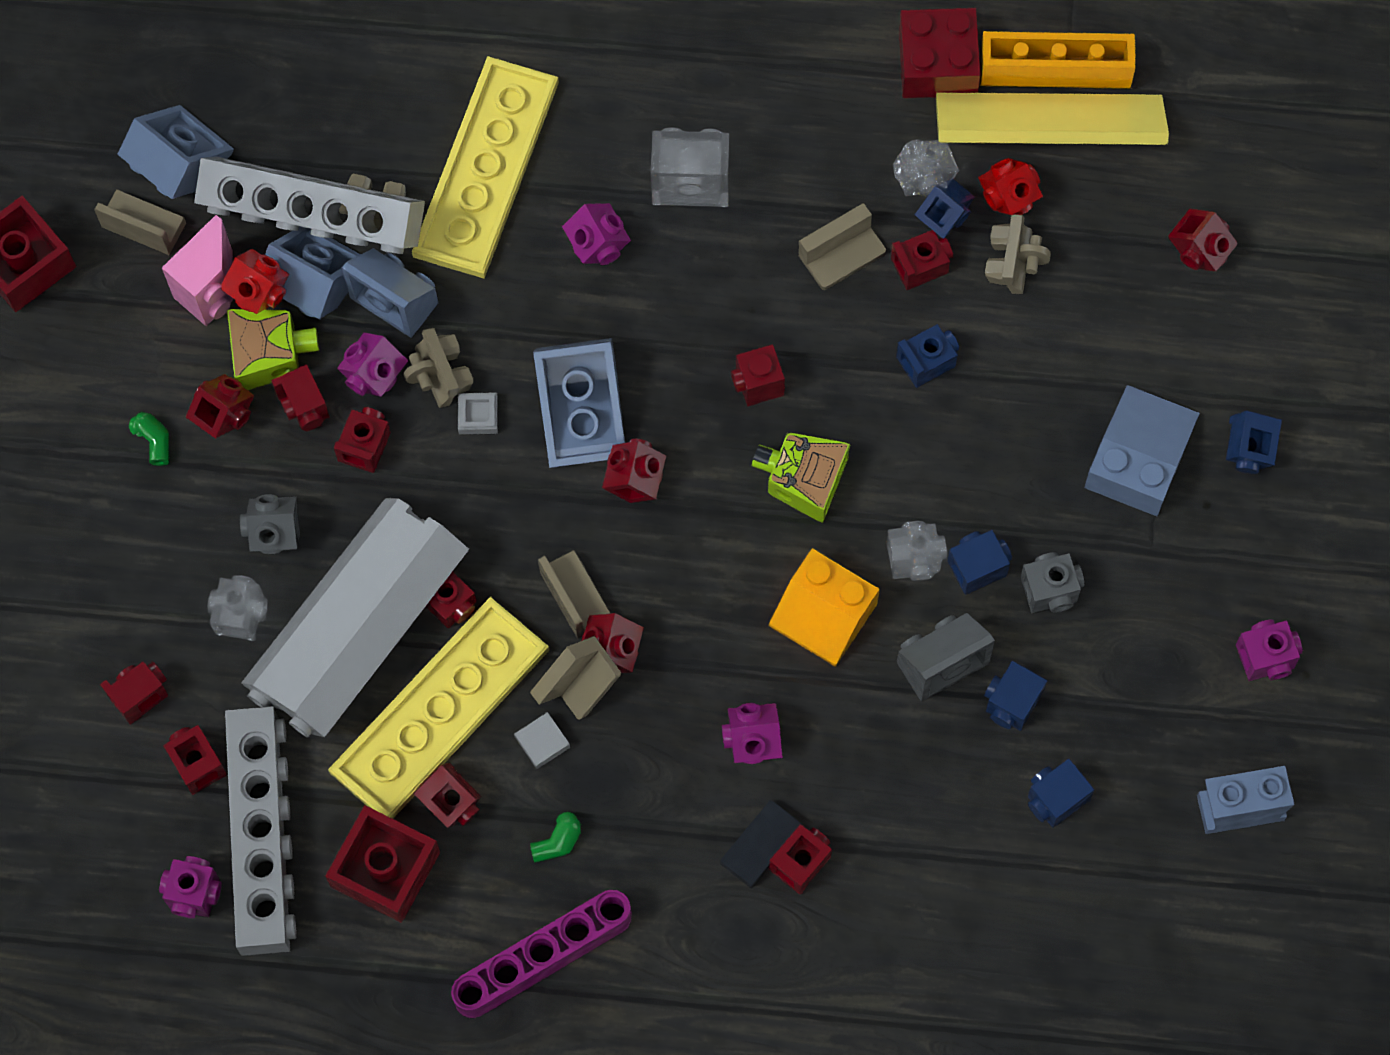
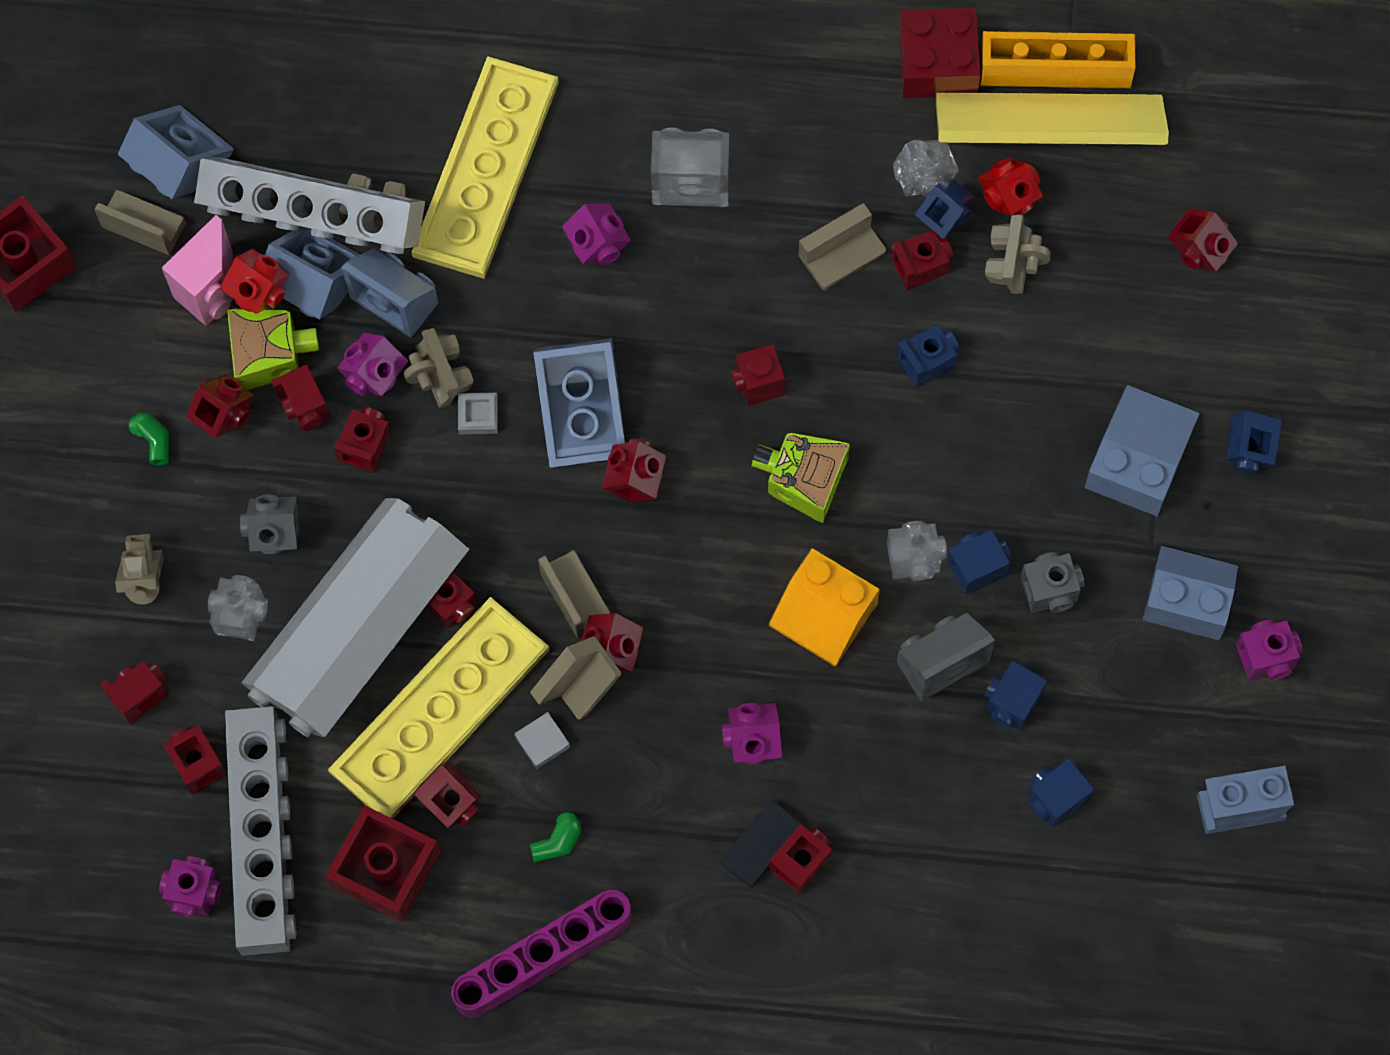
none -> dark tan hips [115,534,163,605]
none -> sand blue slope [1142,546,1238,640]

